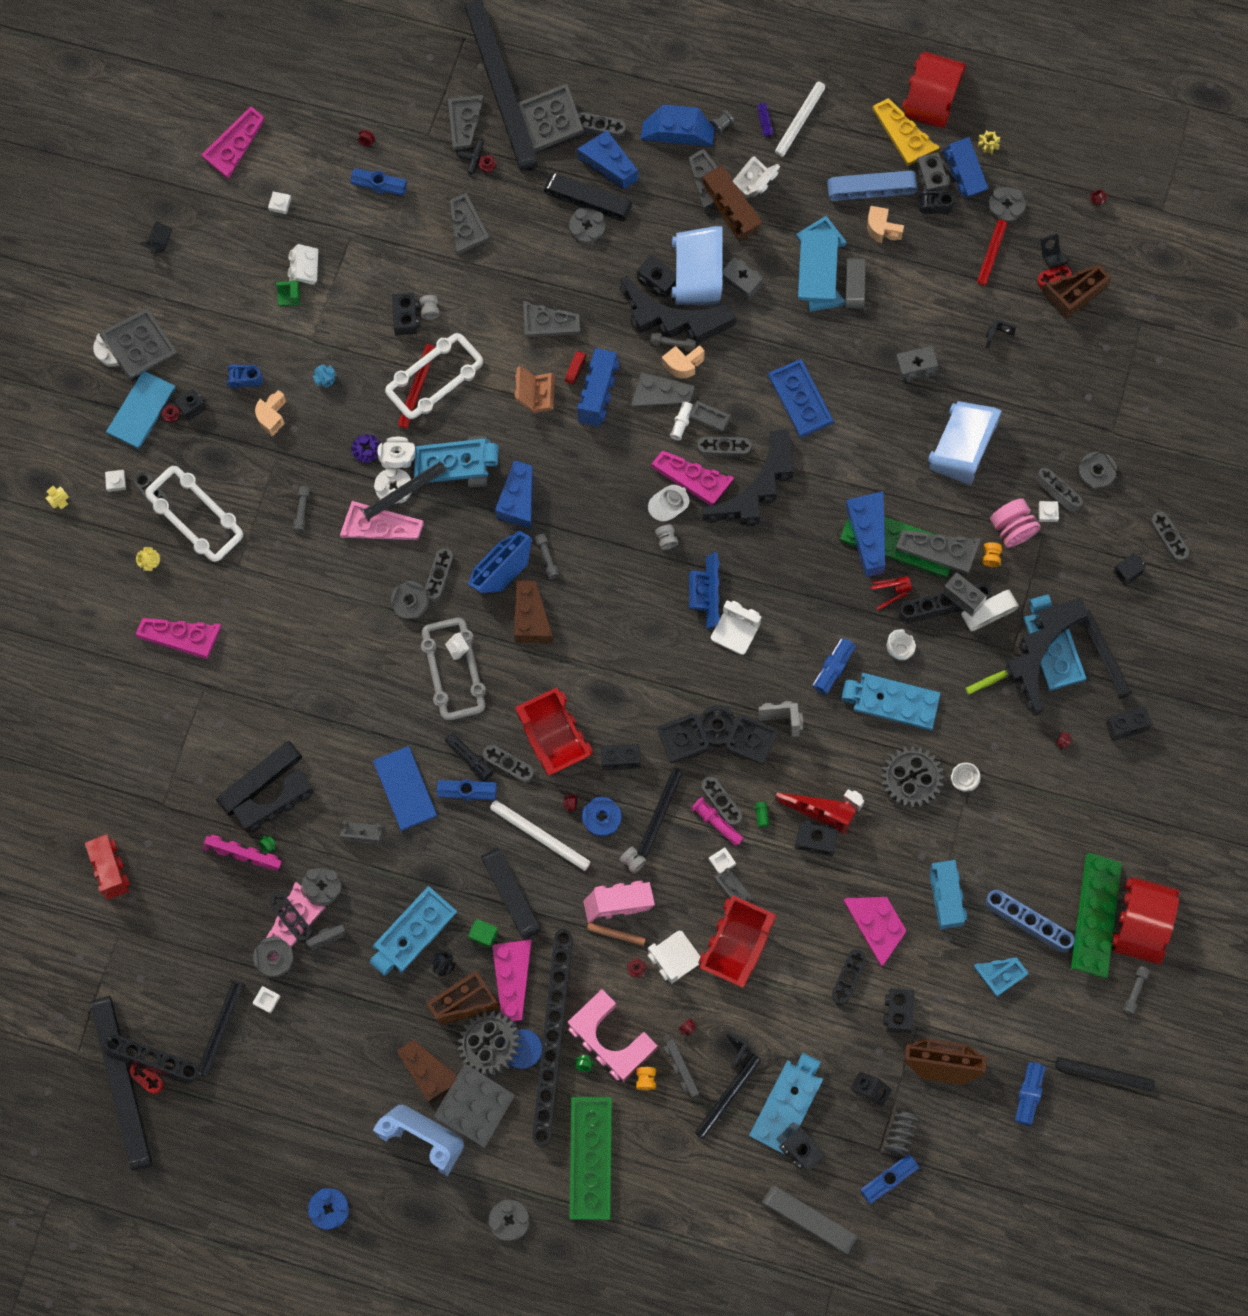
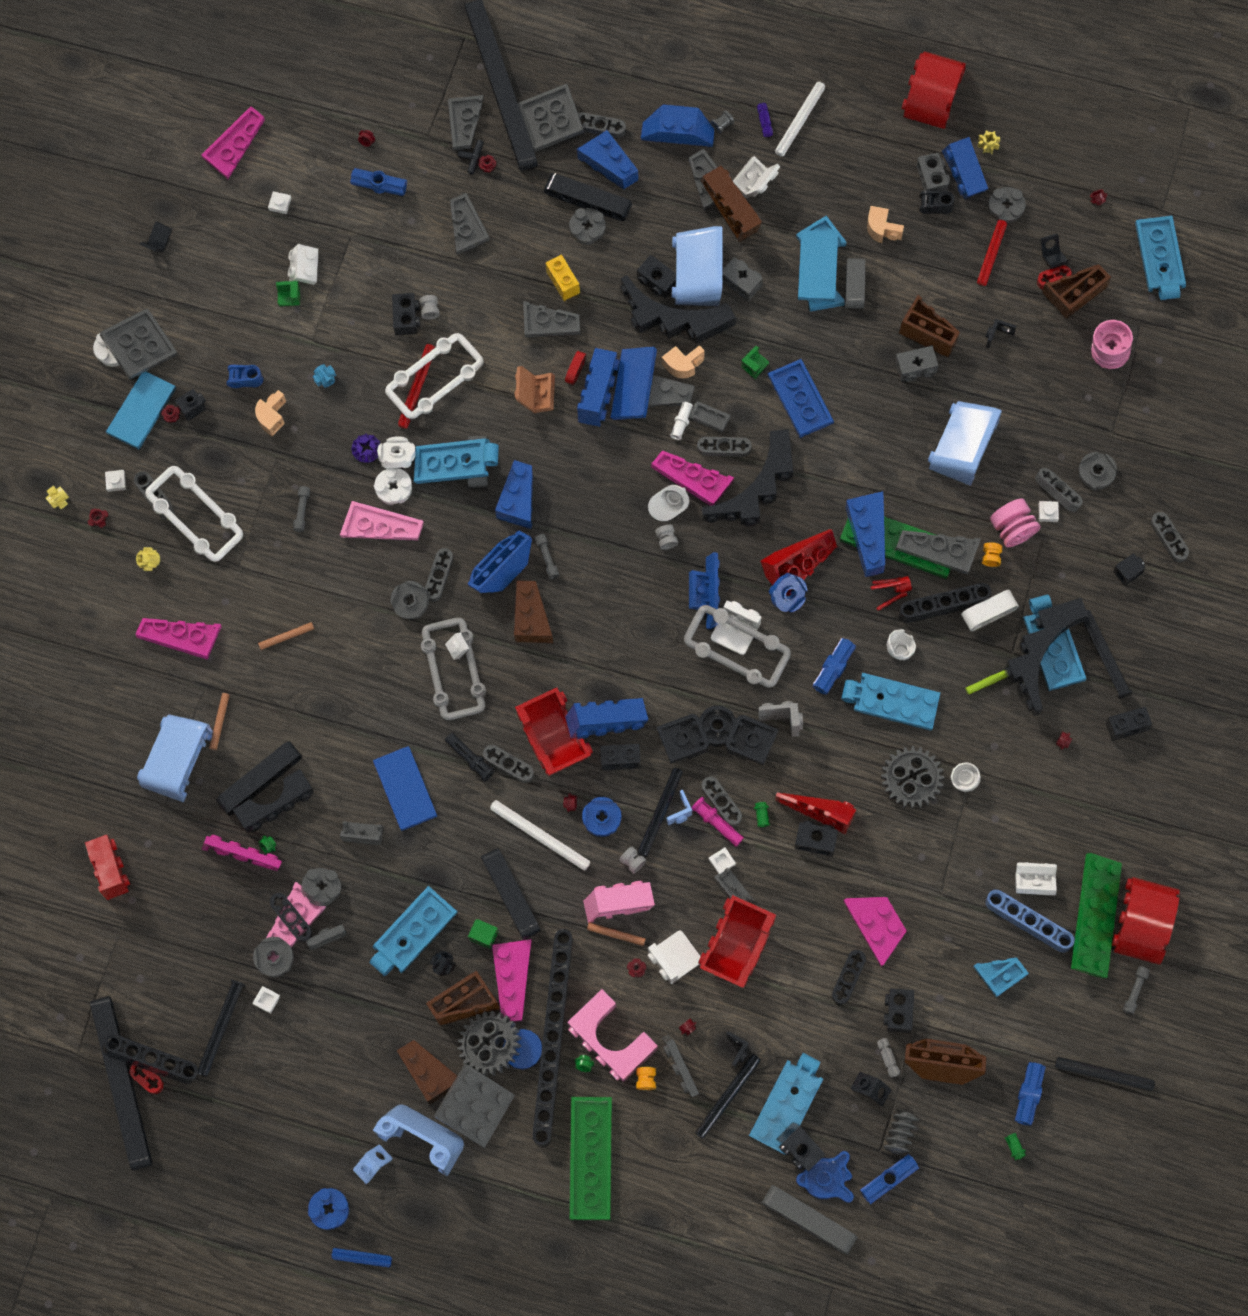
black axle [361,462,446,522] -> none
blue piece [437,779,497,801] -> none
dark grey plate [489,1200,529,1242] -> none
dark grey bar [650,333,696,352] -> none
medium blue beam [827,171,918,201] -> none
white plate [843,789,864,811] -> none
yellow wing [872,98,940,166] -> none
dark azure wedge [929,860,967,930] -> none
dark grey brick [943,572,987,617] -> none
none -> dark red plate [88,508,108,528]
none -> light blue windscreen [137,714,213,803]
none -> nougat bar [209,693,230,750]
none -> nougat bar [258,622,314,650]
none -> blue axle [332,1248,392,1267]
none -> light blue bracket [353,1145,393,1184]
none -> yellow brick [545,254,580,301]
none -> blue wedge [565,698,648,739]
none -> blue tile [611,347,657,420]
none -> light blue bracket [666,790,692,825]
none -> light grey bar [684,605,791,688]
none -> green panel [741,346,769,379]
none -> red wedge [761,529,837,596]
none -> blue plate [769,573,807,612]
none -> blue tile [796,1151,854,1203]
none -> light grey axle [877,1038,900,1077]
none -> reddish brown wedge [899,295,960,357]
none -> green pin [1004,1133,1026,1161]
none -> white bracket [1015,862,1057,895]
none -> bright pink wheel [1091,320,1133,369]
none -> dark azure hinge [1135,216,1186,300]

